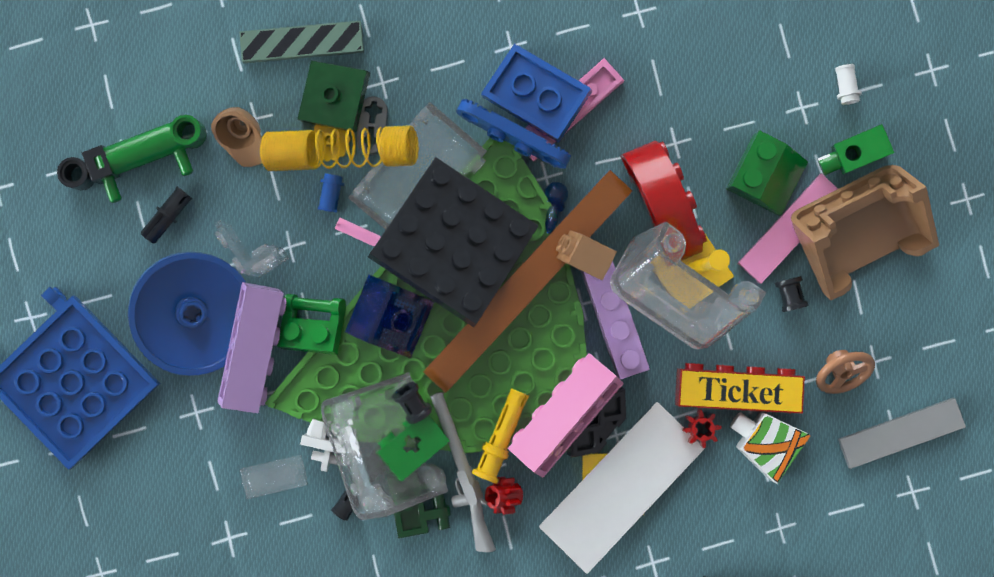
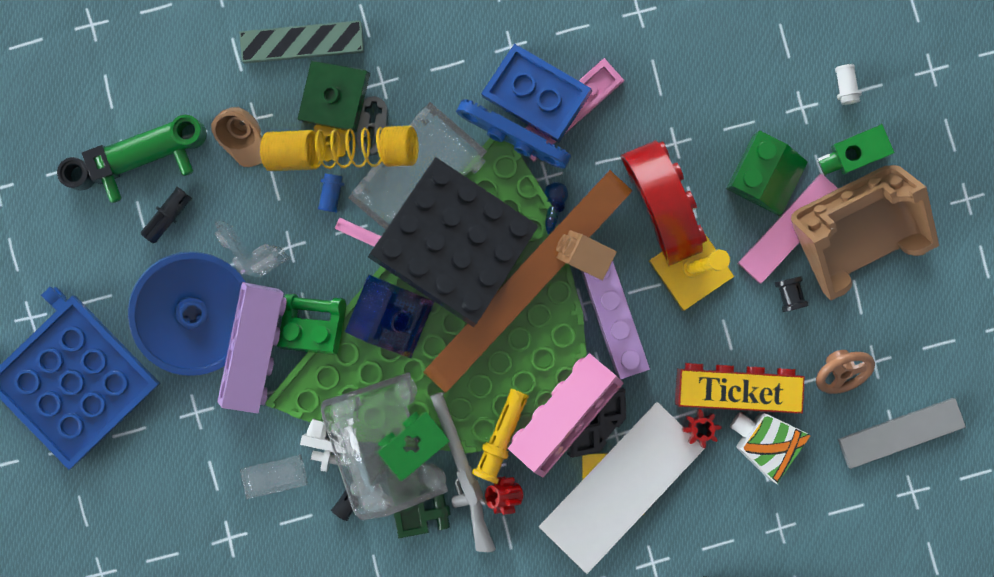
black bush [392,382,432,424] -> none
clear windscreen [610,222,766,350] -> none

